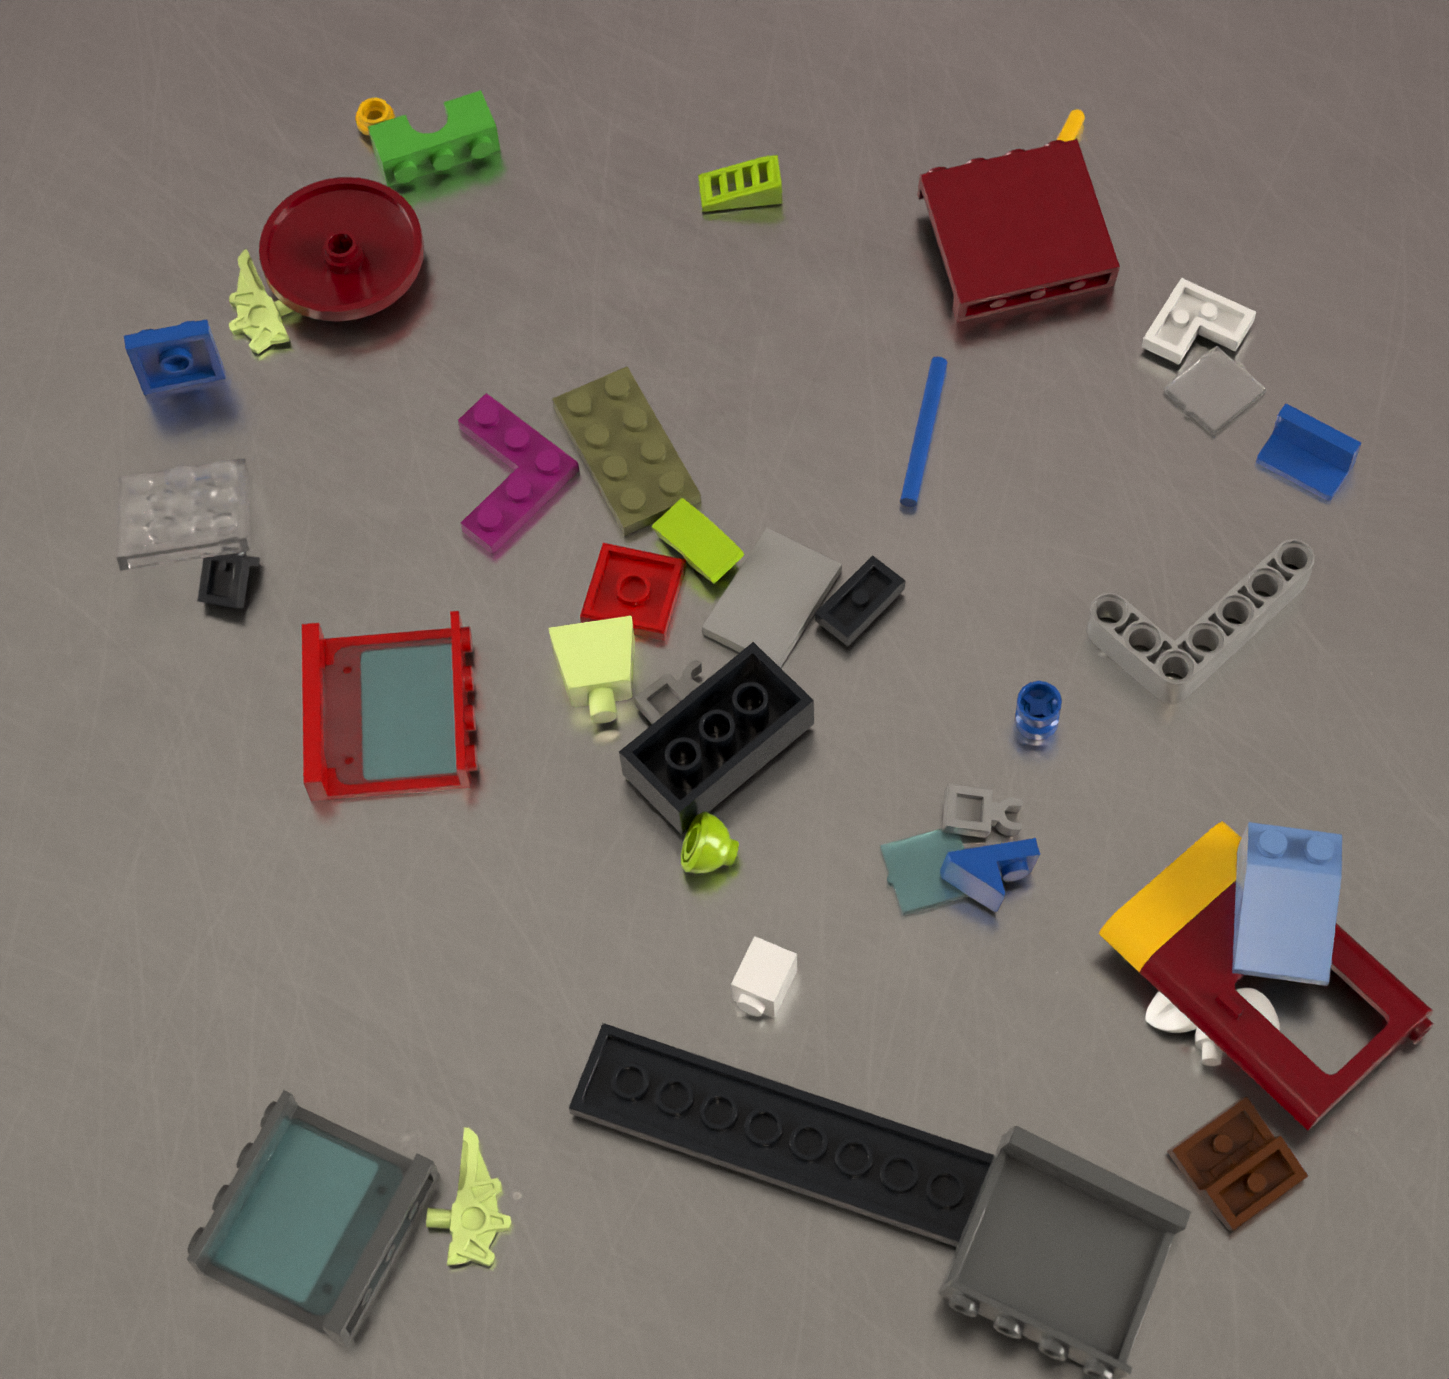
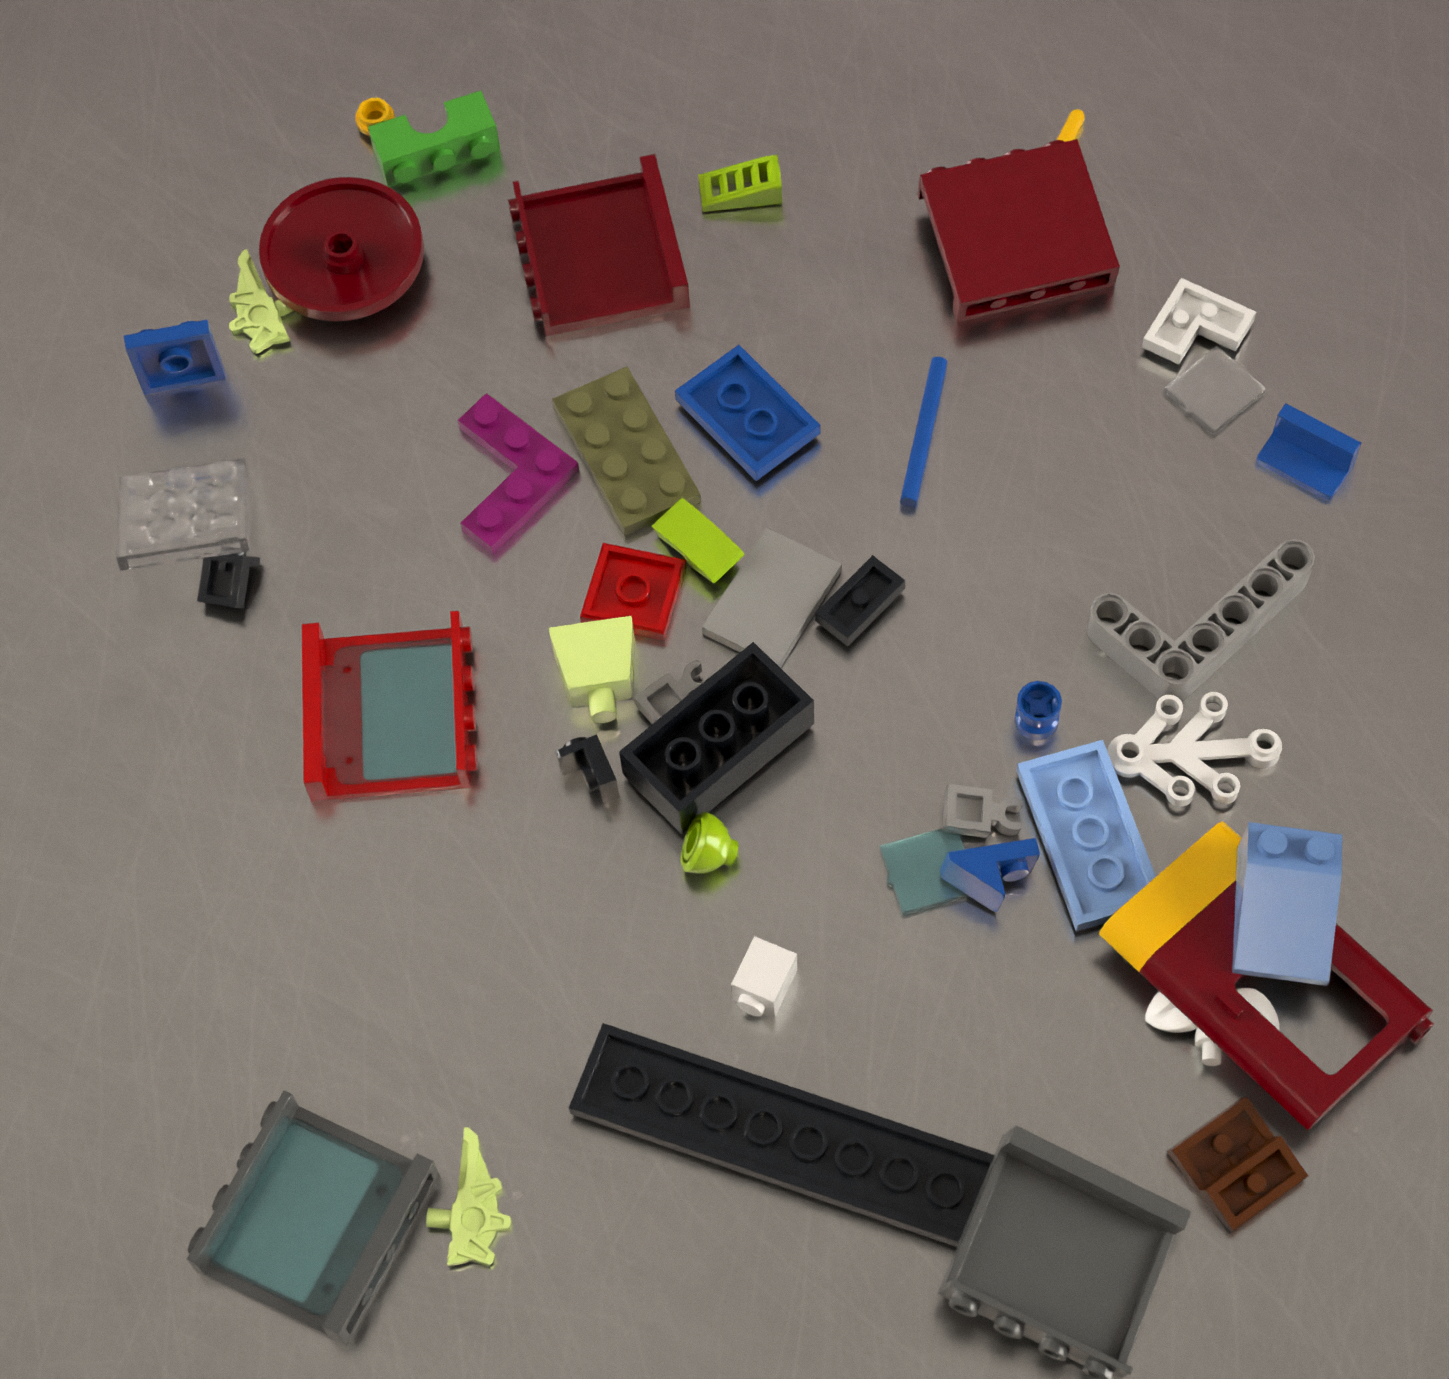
none -> dark red panel [508,154,690,337]
none -> black bracket [555,734,620,804]
none -> blue plate [675,345,820,481]
none -> light blue plate [1016,740,1156,932]
none -> white plant [1107,692,1282,807]

